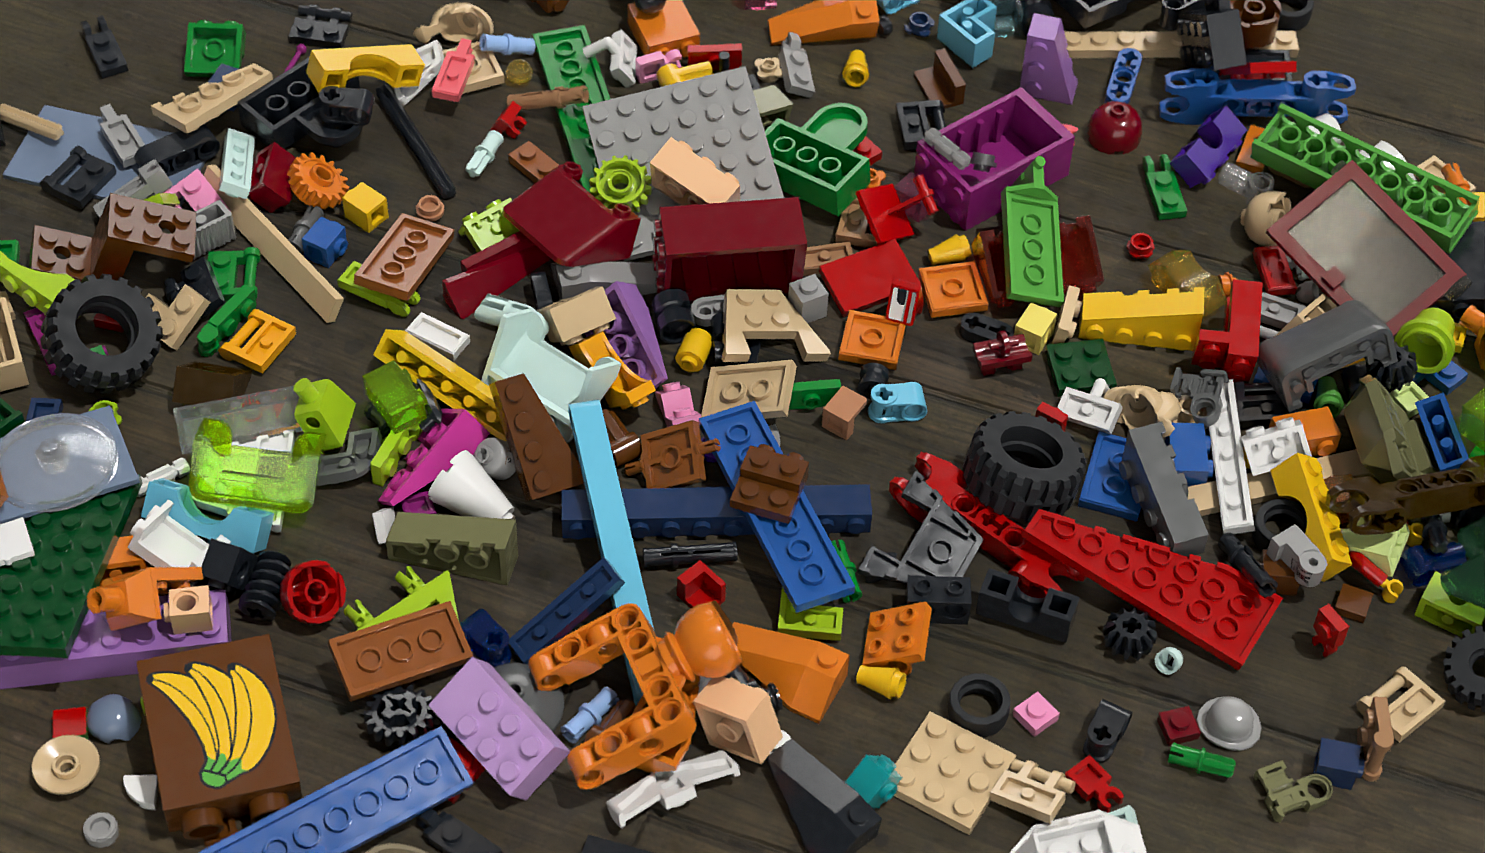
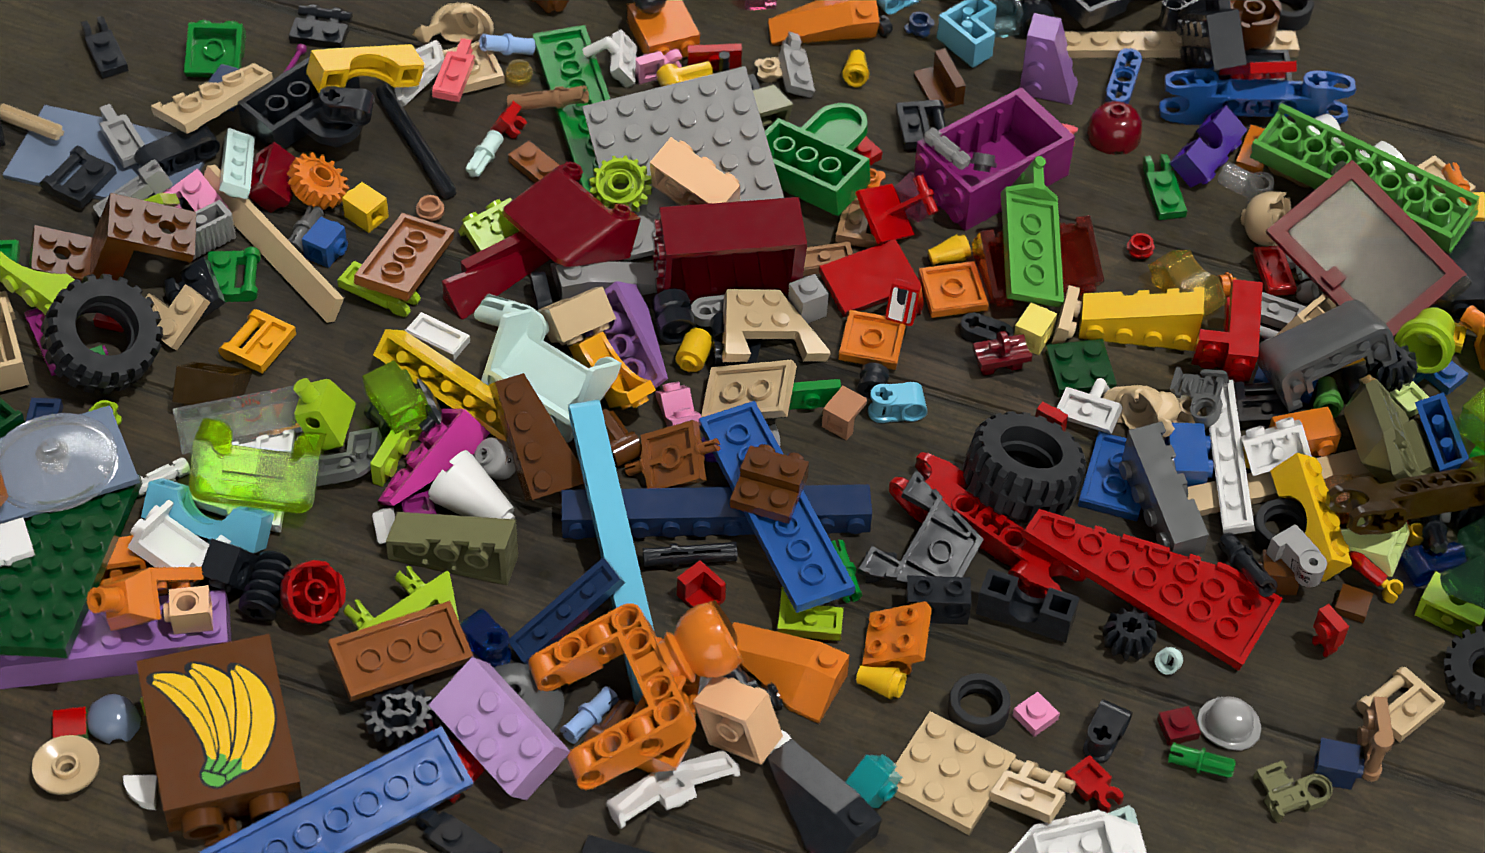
light grey tile [83,812,119,848] -> none
green hinge [197,284,257,358] -> none

